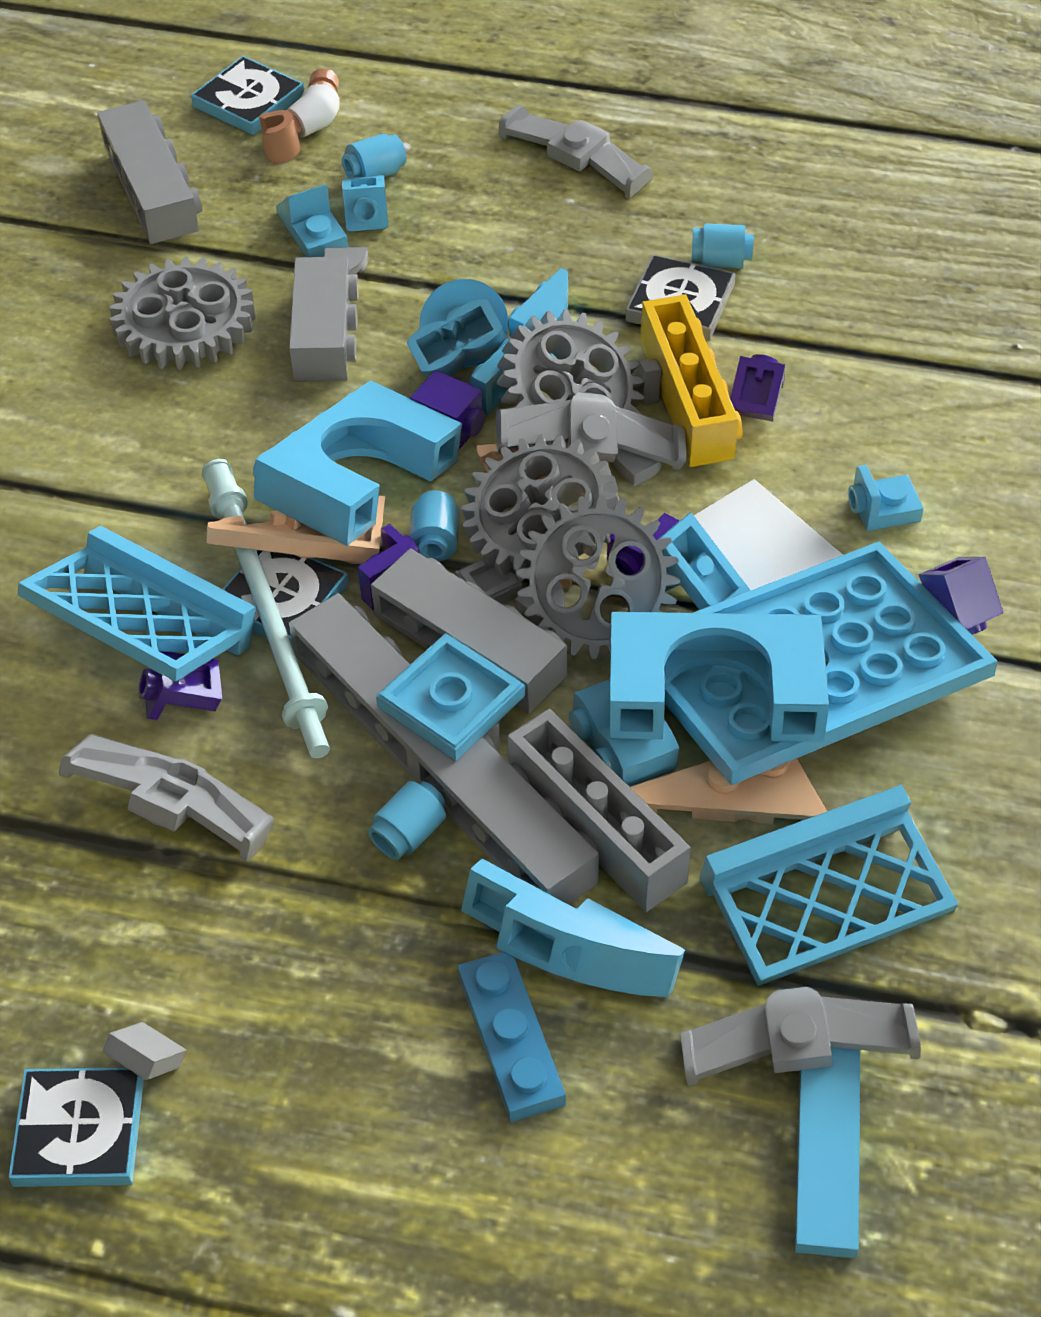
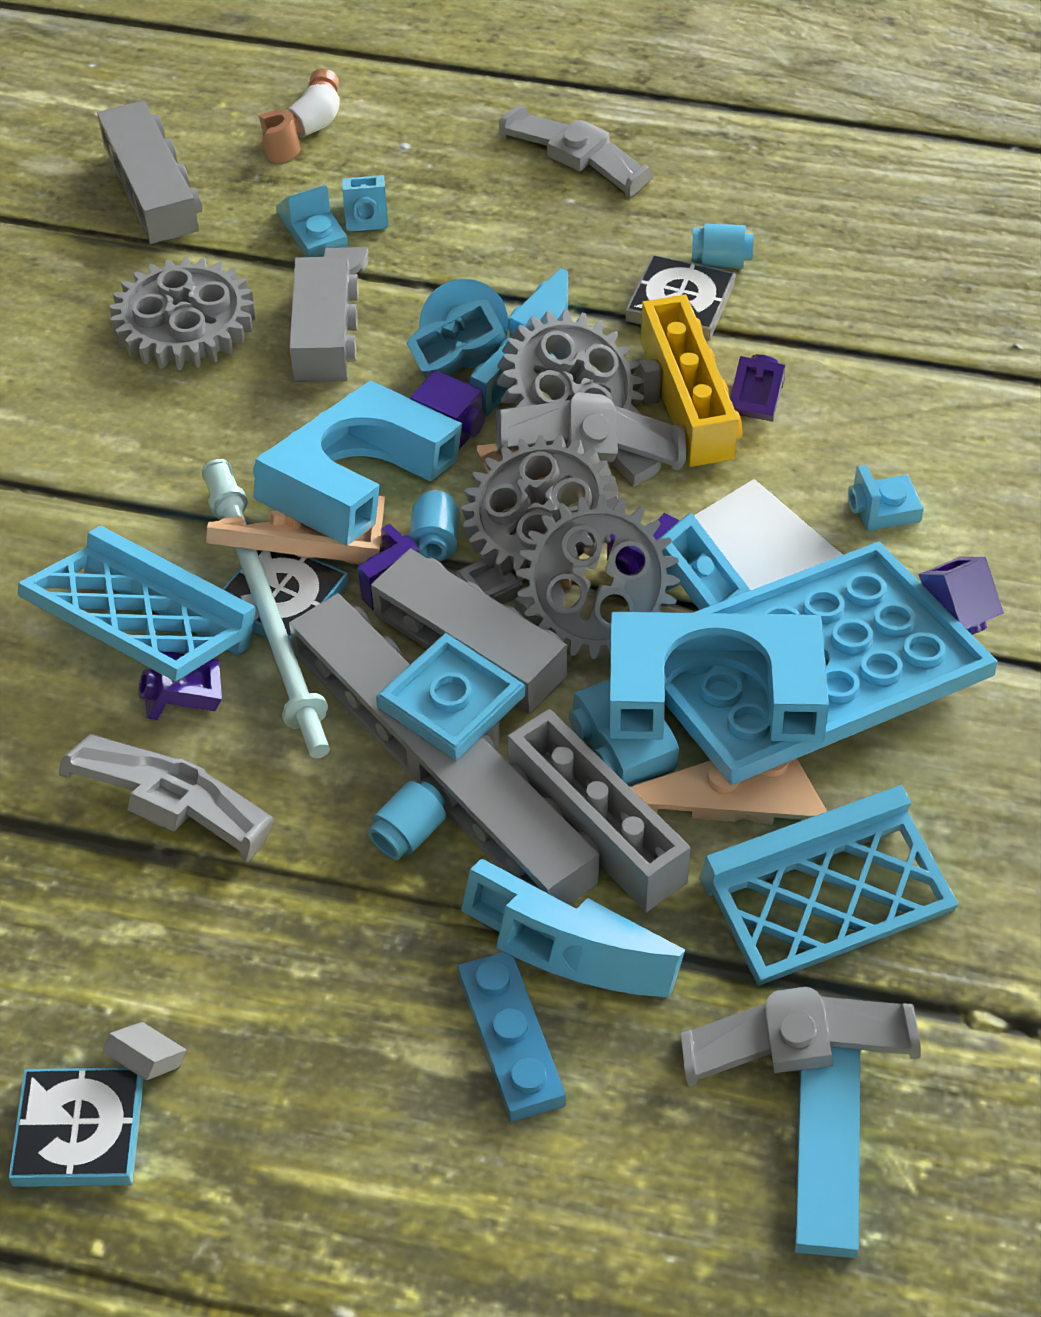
tile [191,56,304,135] -> none
medium azure brick [342,133,406,178] -> none

